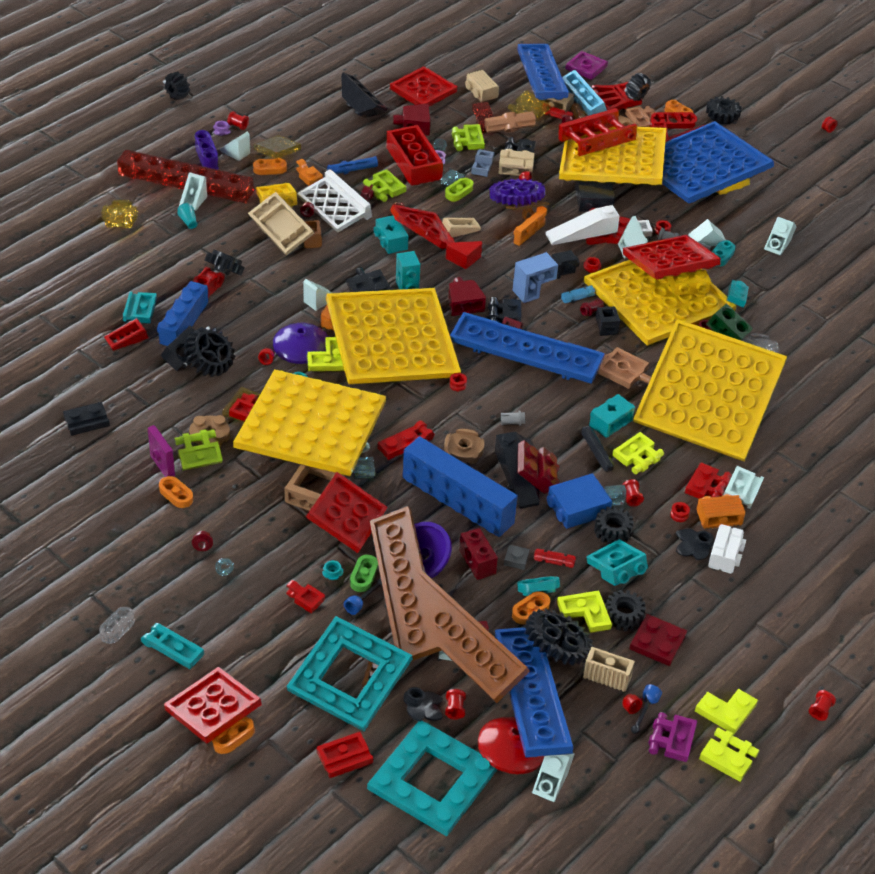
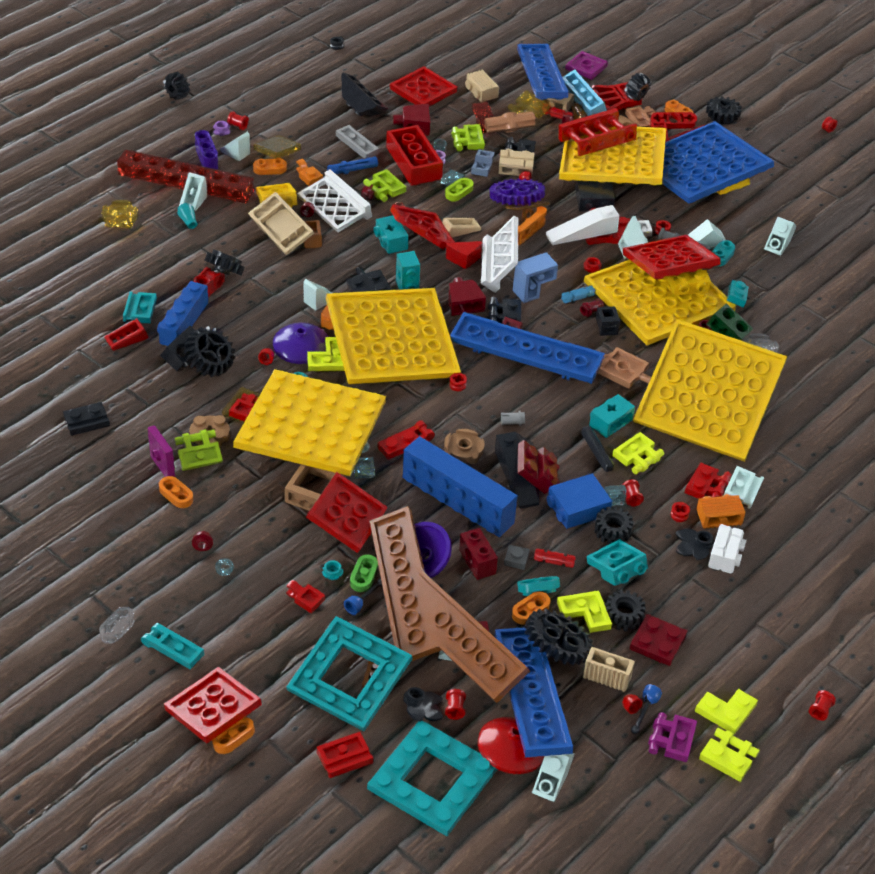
black brick [551,250,580,279] -> none
none -> black bush [330,37,344,50]
none -> light grey plate [336,125,379,159]
none -> white fence [481,216,518,293]

